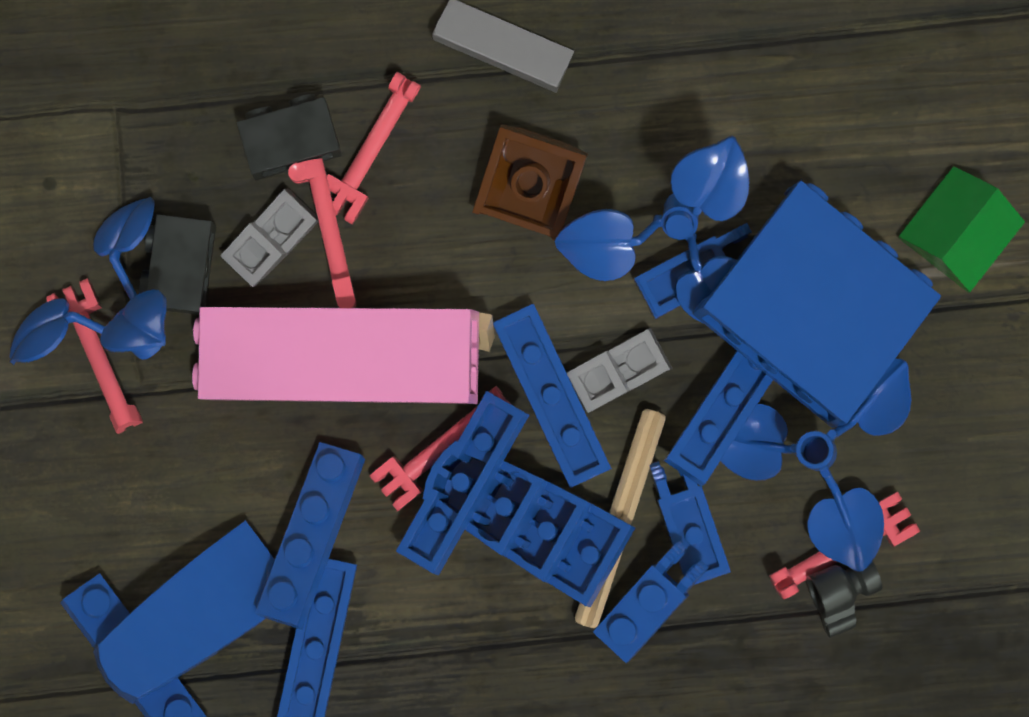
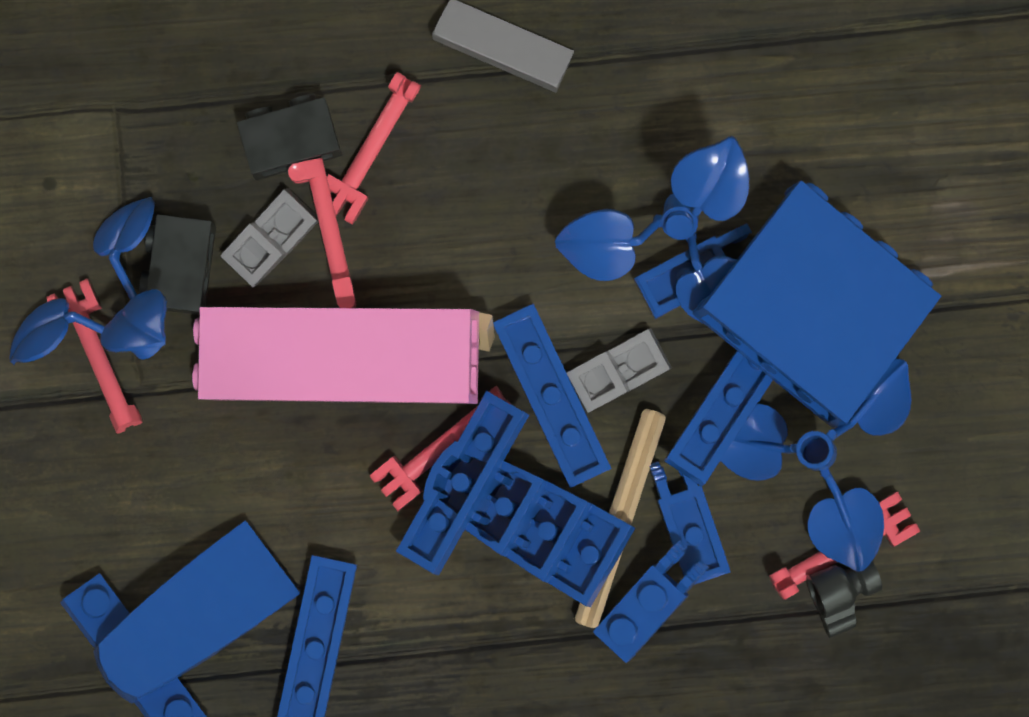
blue plate [255,442,365,630] -> none
reddish brown slope [472,124,588,240] -> none
green slope [897,166,1025,293] -> none

